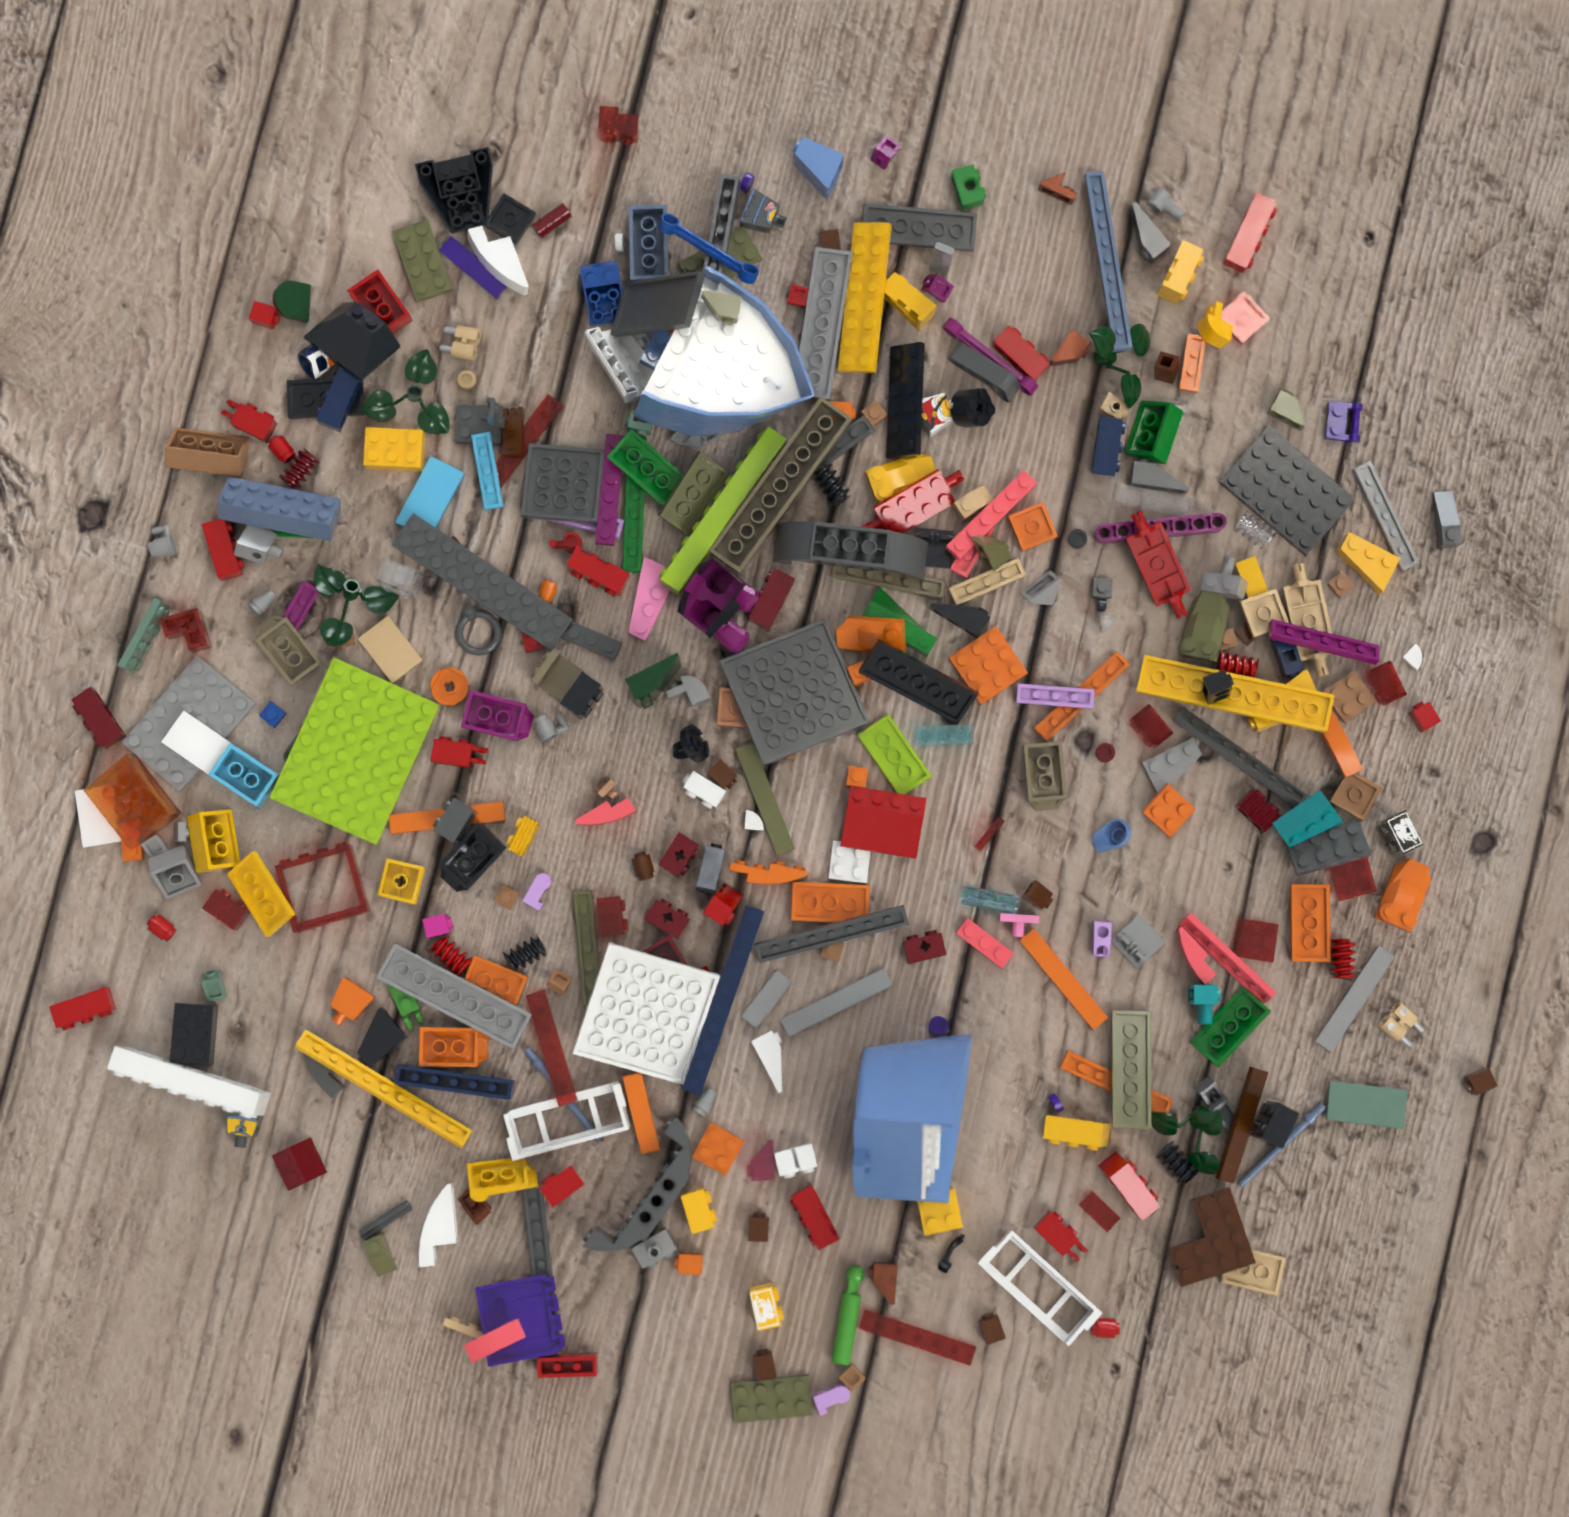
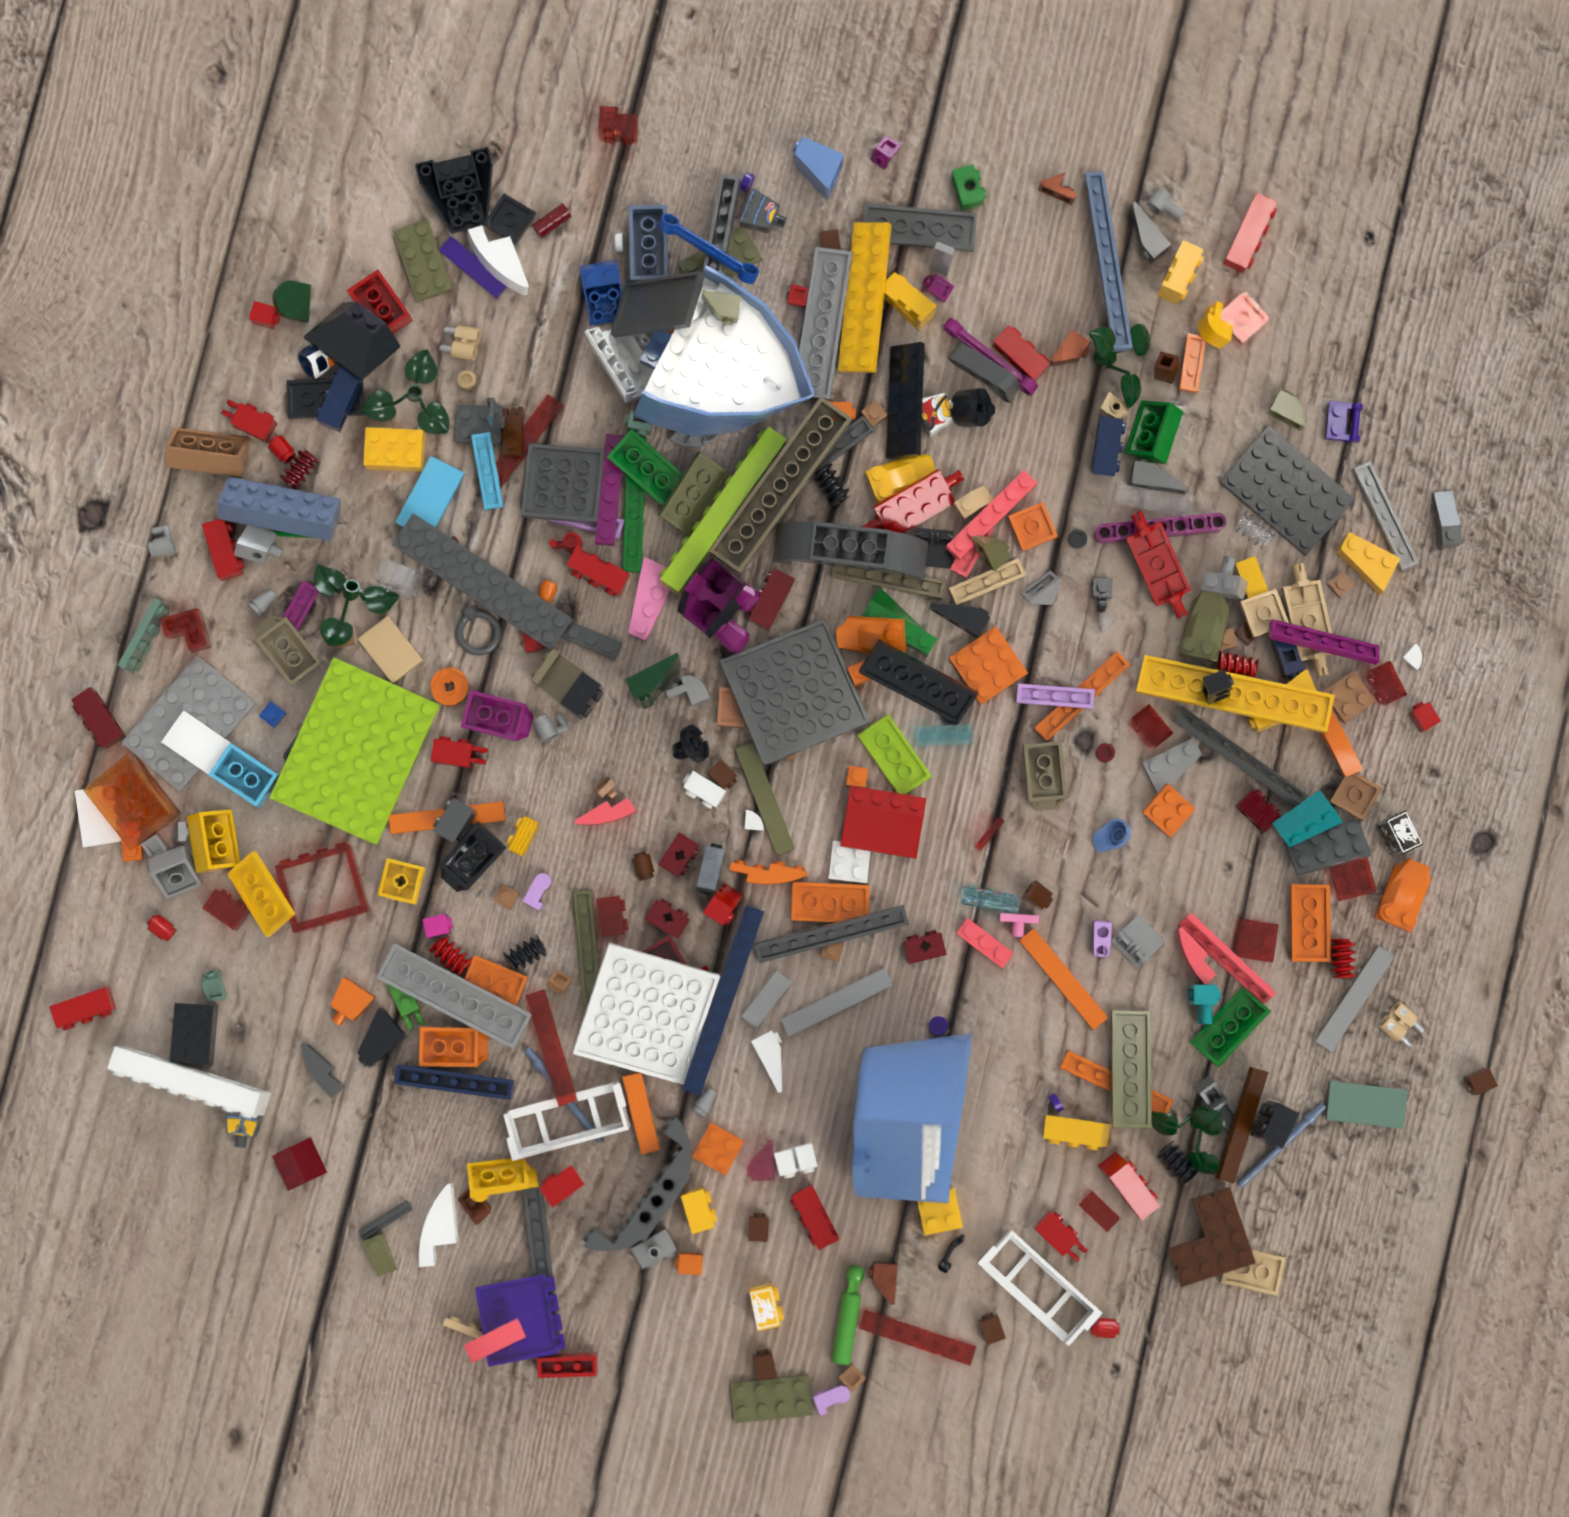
yellow plate [294,1030,472,1149] -> none

